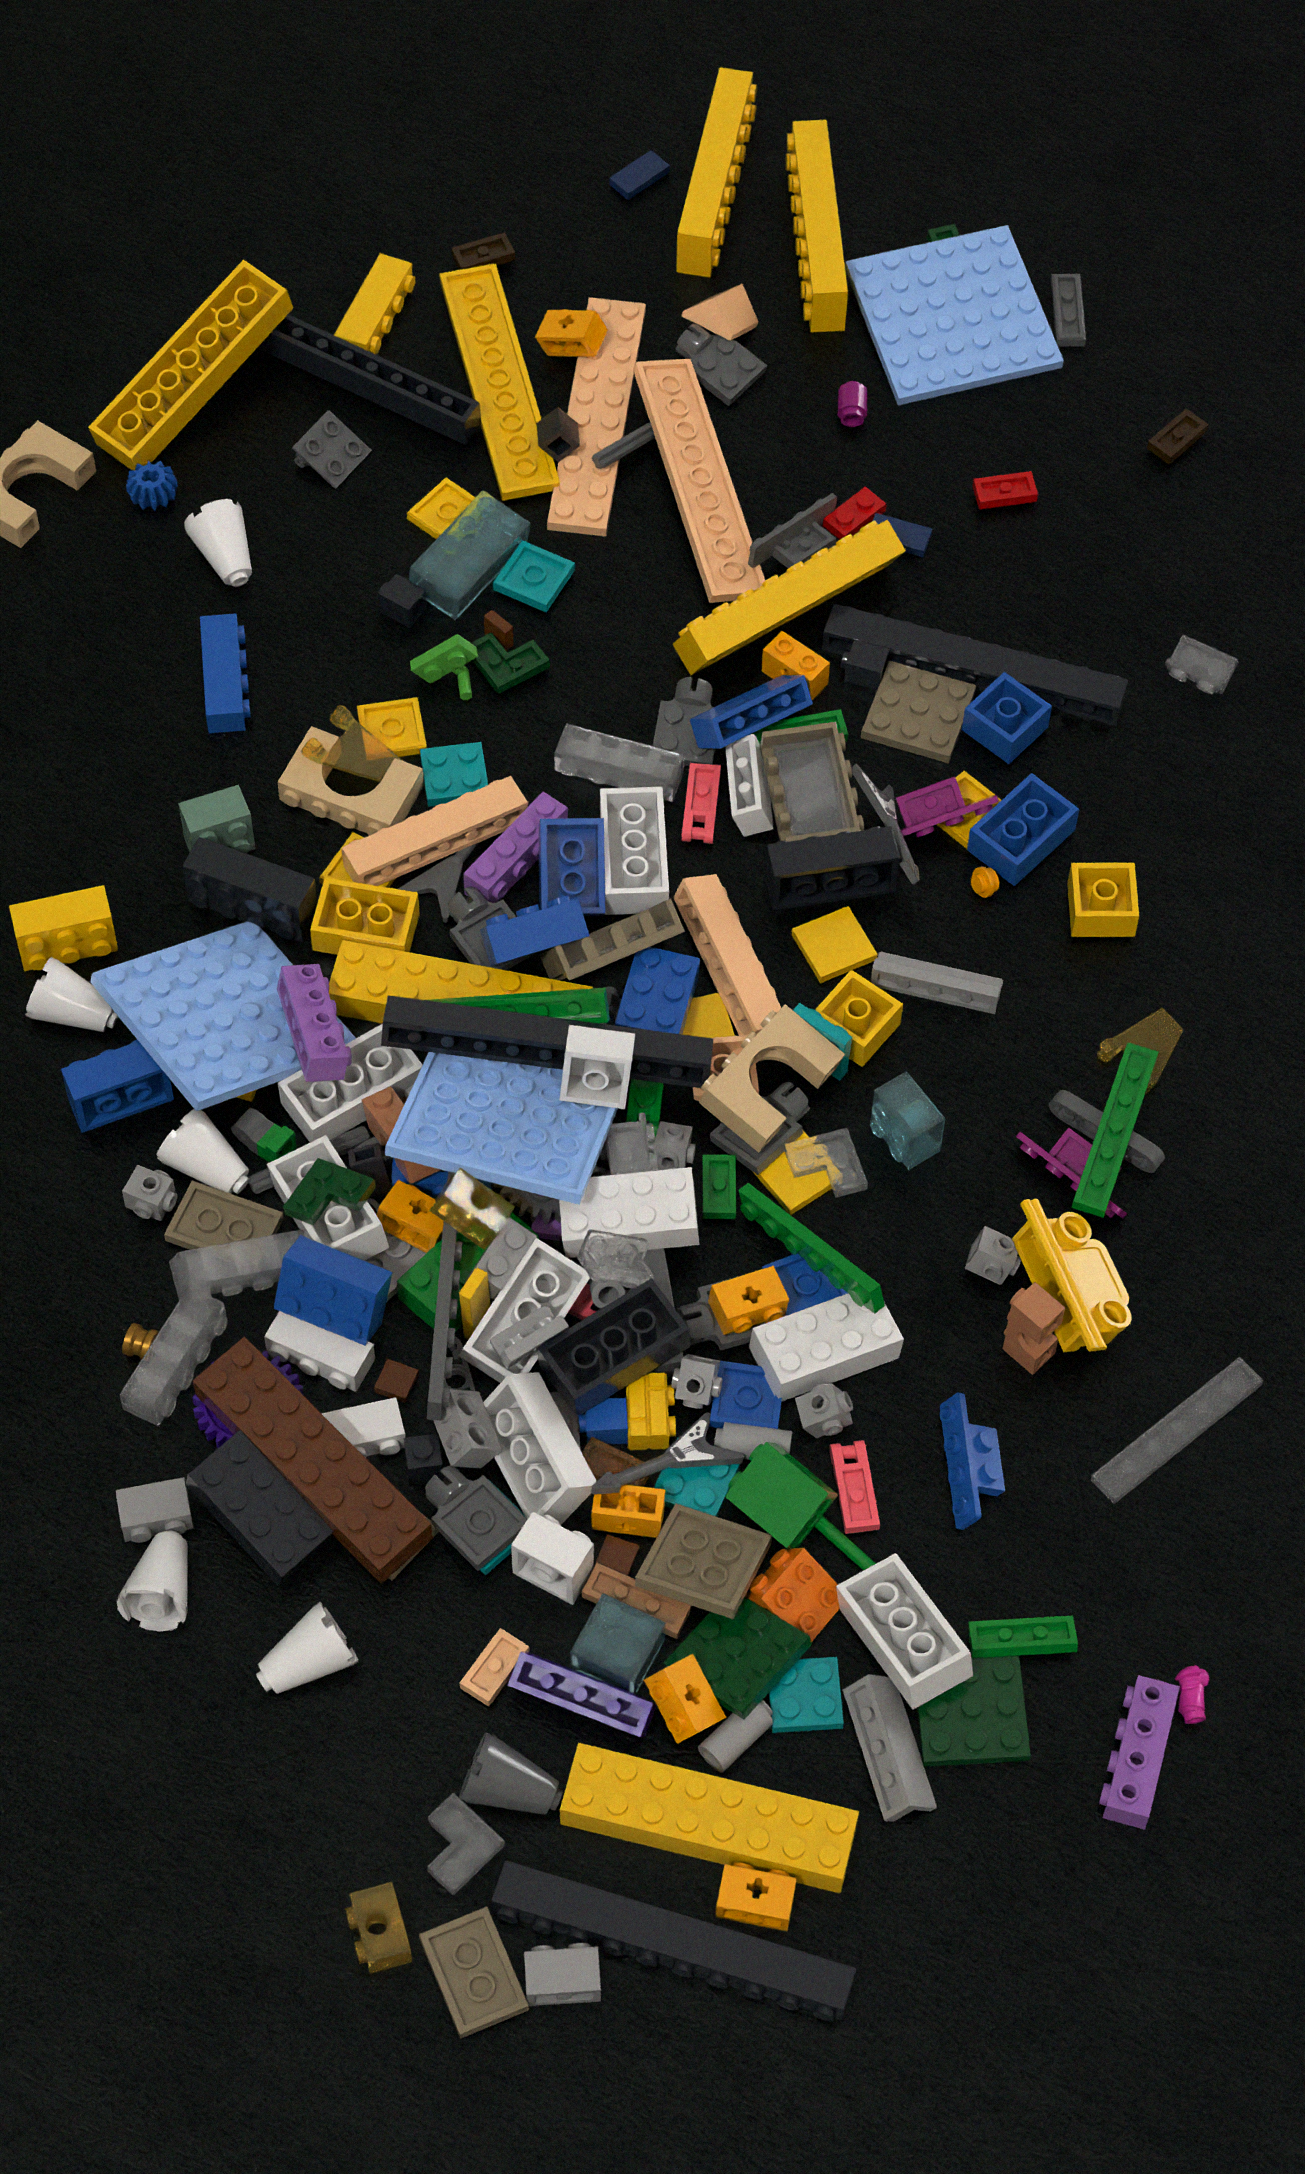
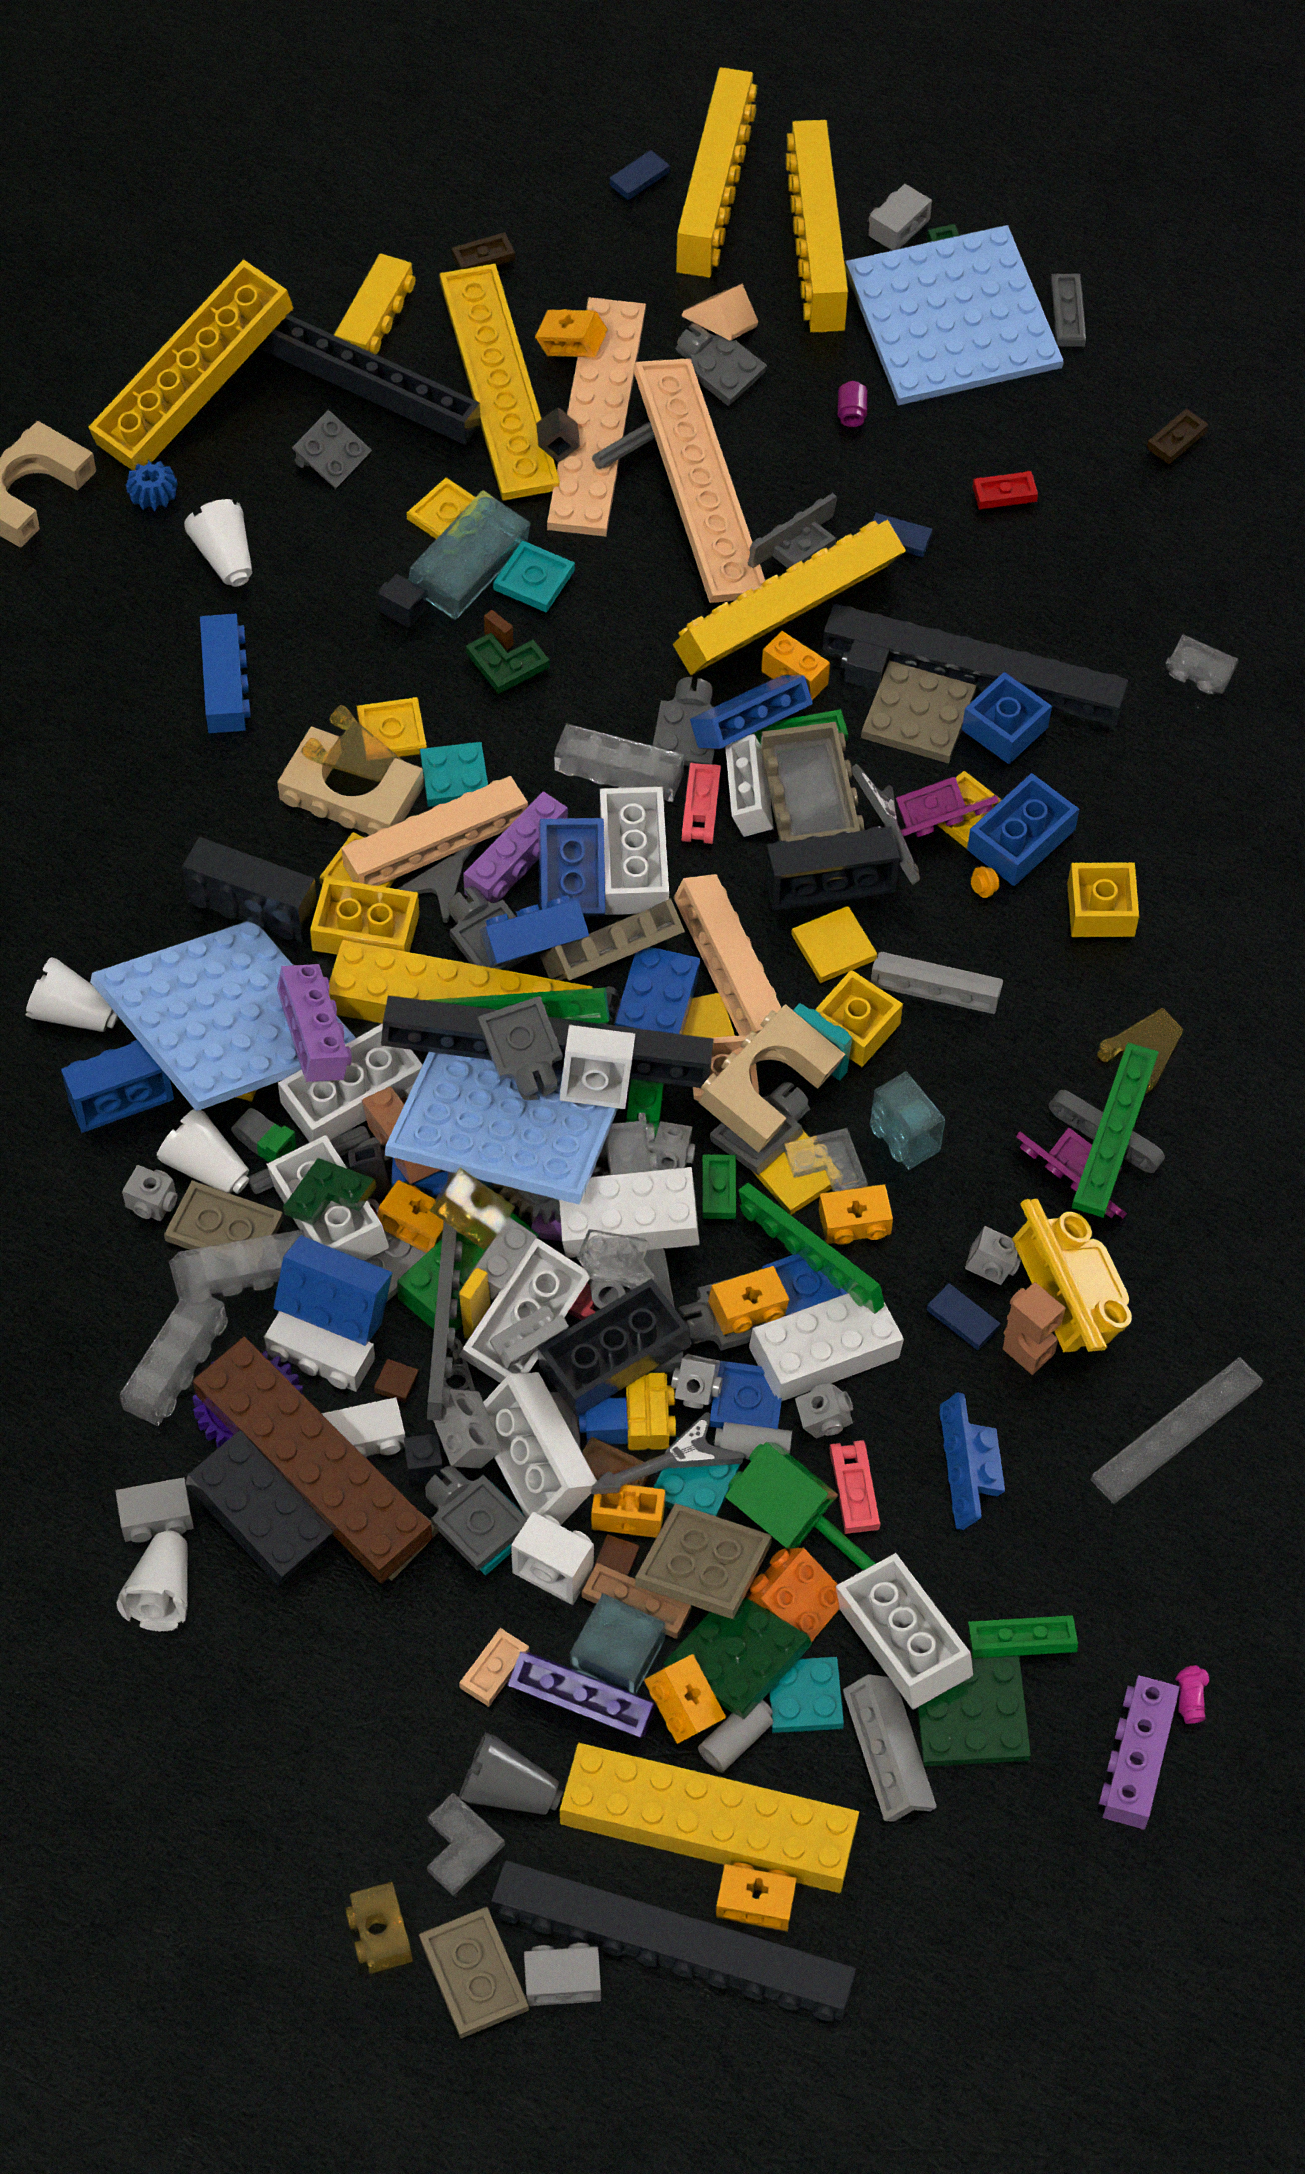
yellow brick [9,885,118,971] -> none
pearl gold wheel [122,1323,161,1363] -> none
sand green brick [178,785,255,853] -> none
white cone [256,1602,358,1694] -> none
bright green plate [410,634,478,700] -> none
red plate [823,487,886,539] -> none
none -> dark grey plate [477,996,563,1100]
none -> light orange brick [819,1184,893,1245]
none -> light grey brick [869,184,932,251]
none -> dark blue tile [927,1283,1001,1350]

